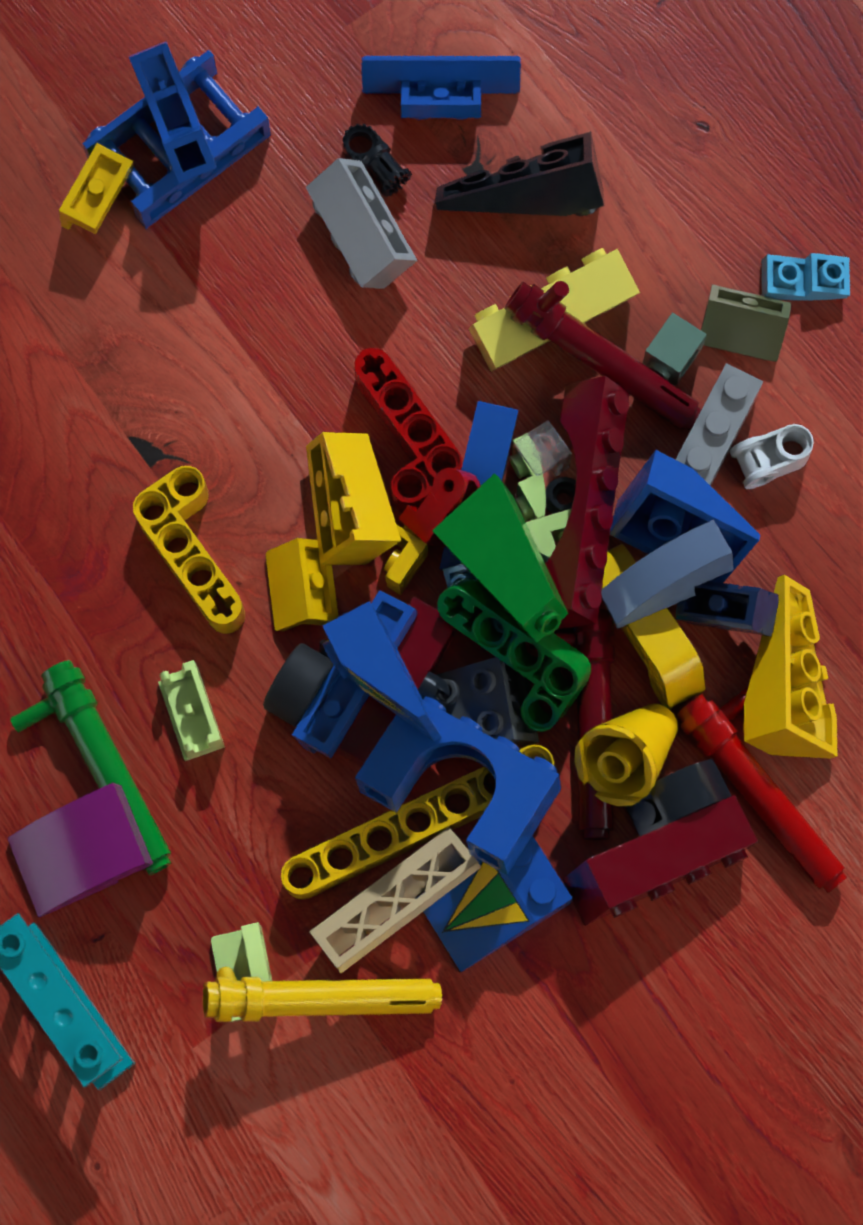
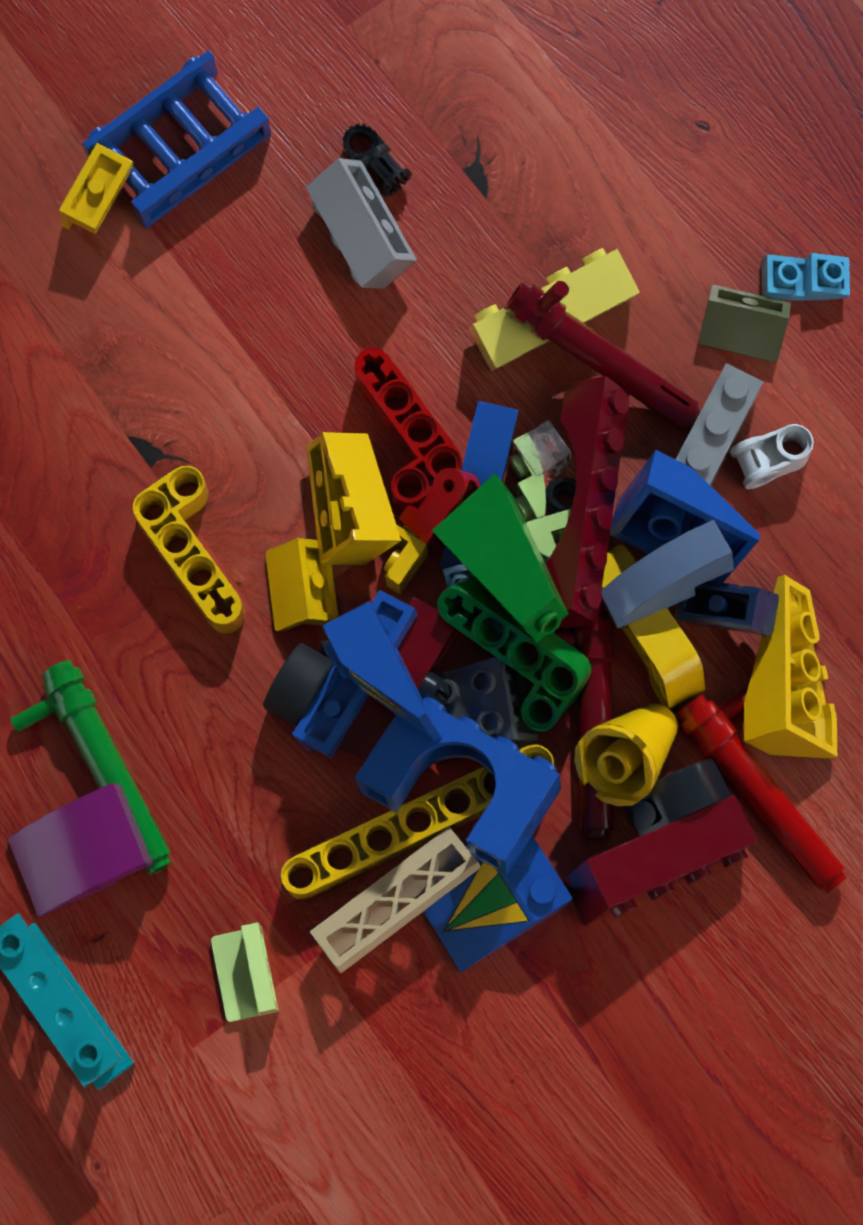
blue arch [129,41,217,183] -> none
yellowish green hinge [158,660,225,761] -> none
yellow cylinder [202,967,442,1022] -> none
blue bracket [361,56,521,119] -> none
black wedge [435,132,604,216] -> none
sand green brick [642,312,707,386] -> none

